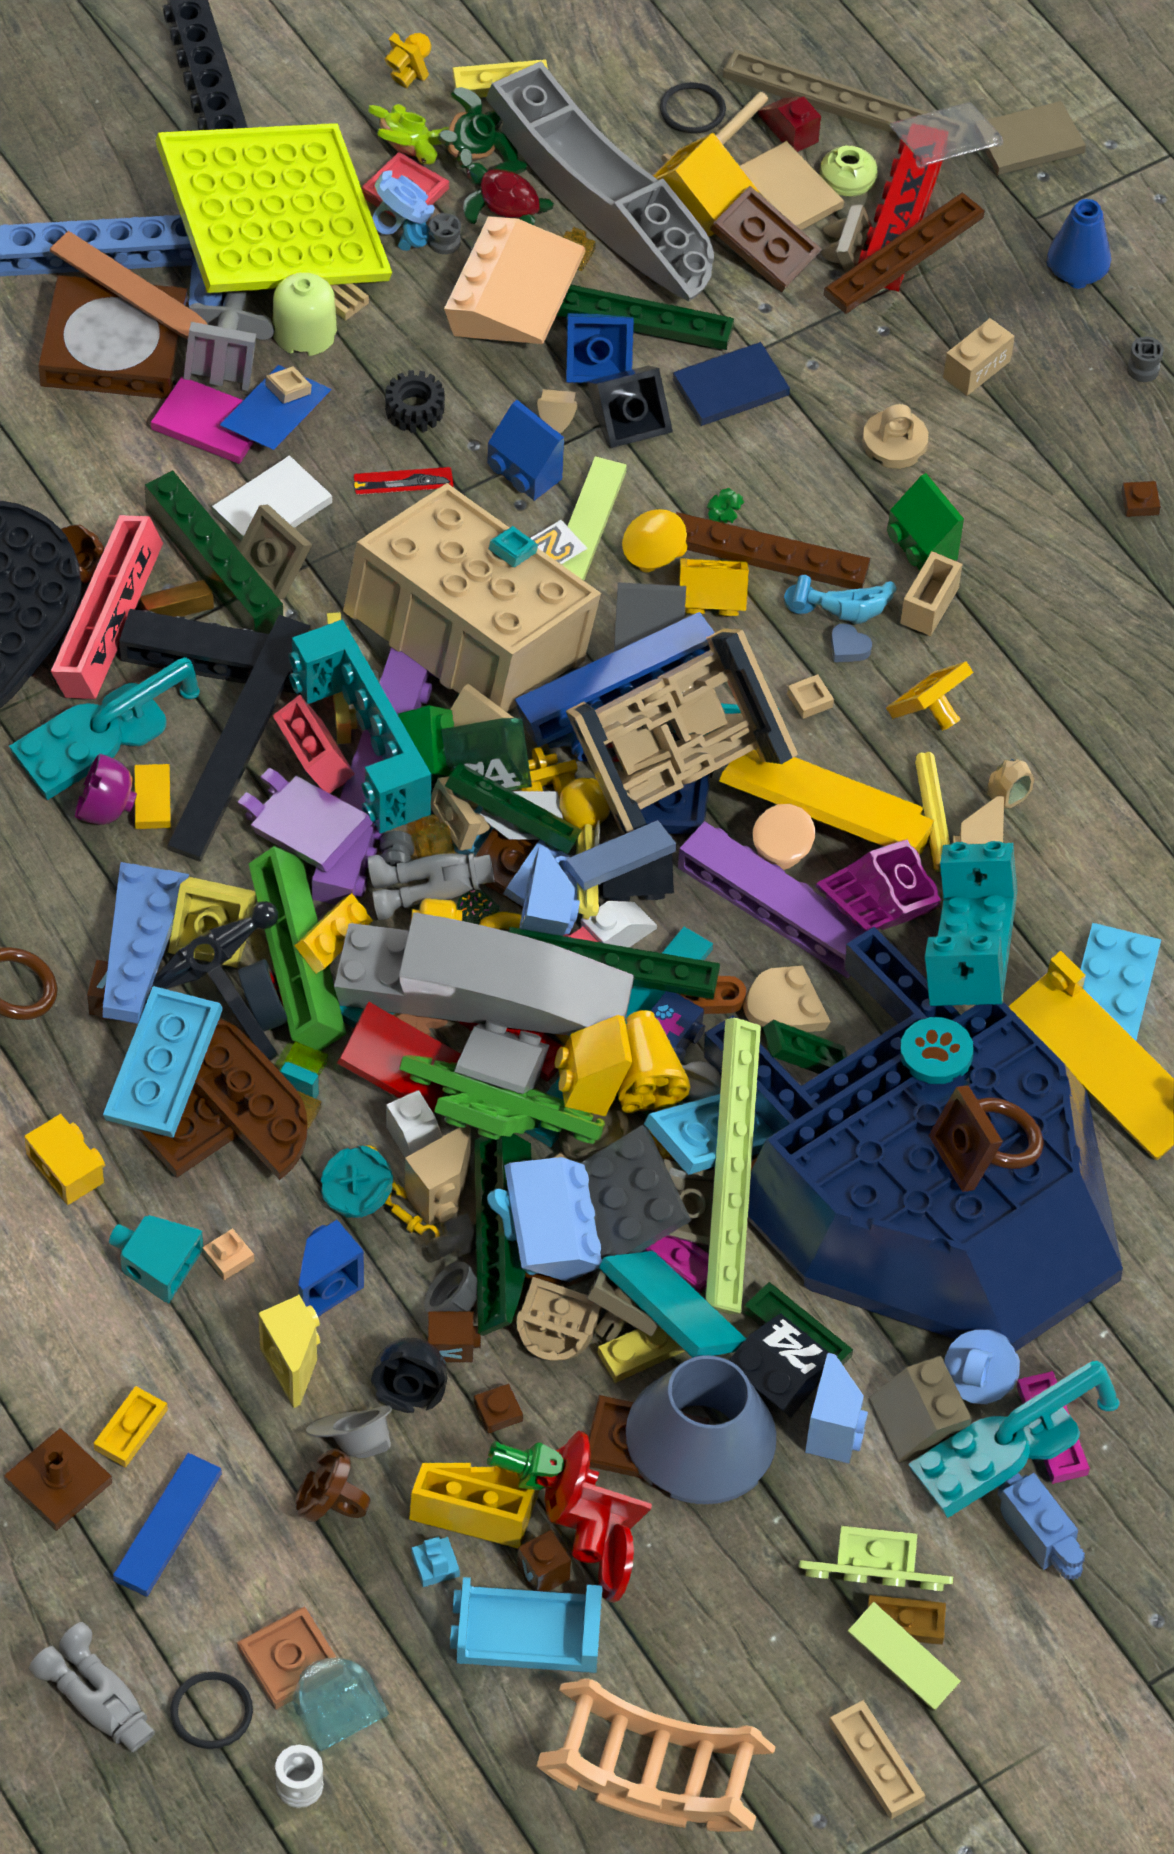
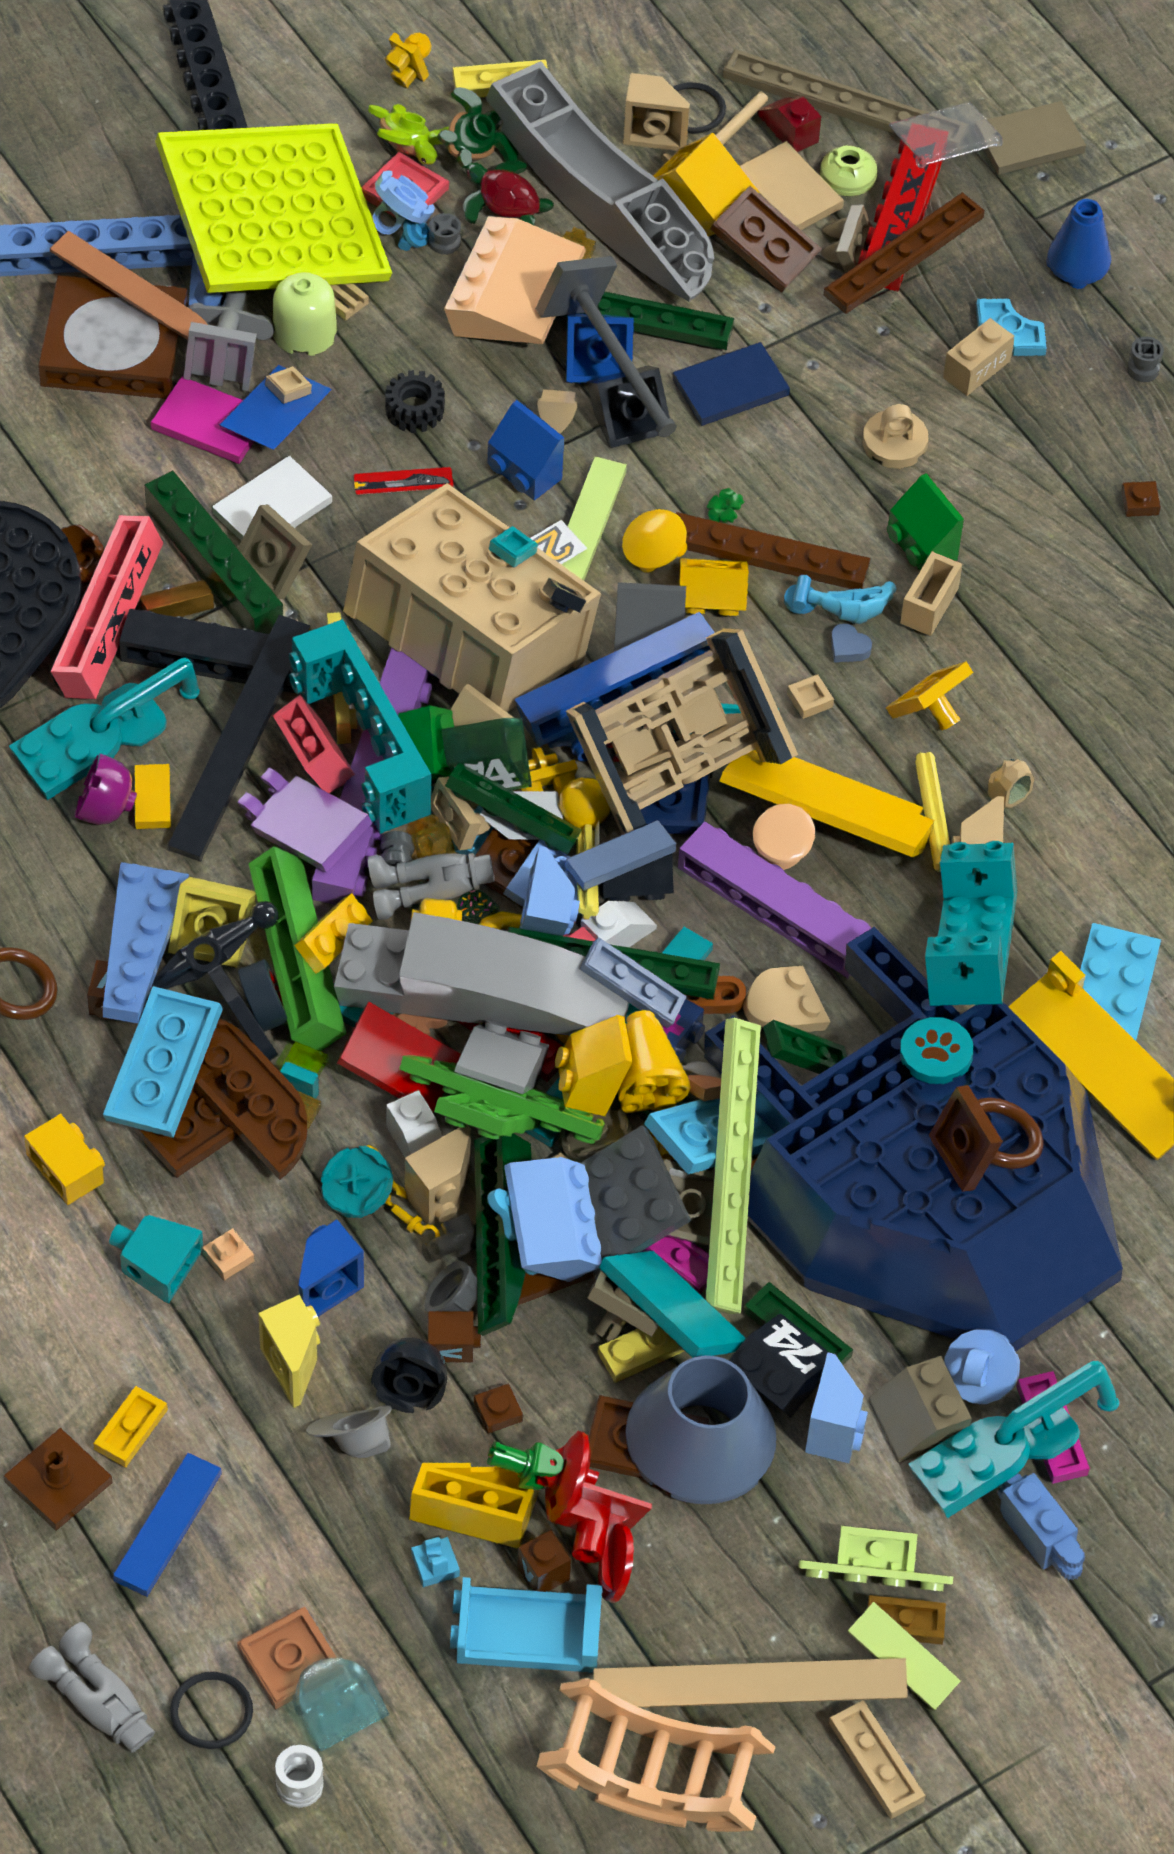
reddish brown tile [295,1449,371,1522] -> none
tan slope [517,1277,602,1361] -> none
magenta slope [816,839,941,932] -> none
none -> dark grey tile [535,256,677,437]
none -> black plate [542,578,586,613]
none -> sand blue tile [580,937,687,1028]
none -> tan tile [594,1658,908,1708]
none -> tan slope [623,73,690,151]
none -> nougat tile [687,1075,721,1101]
none -> medium azure tile [976,299,1047,356]

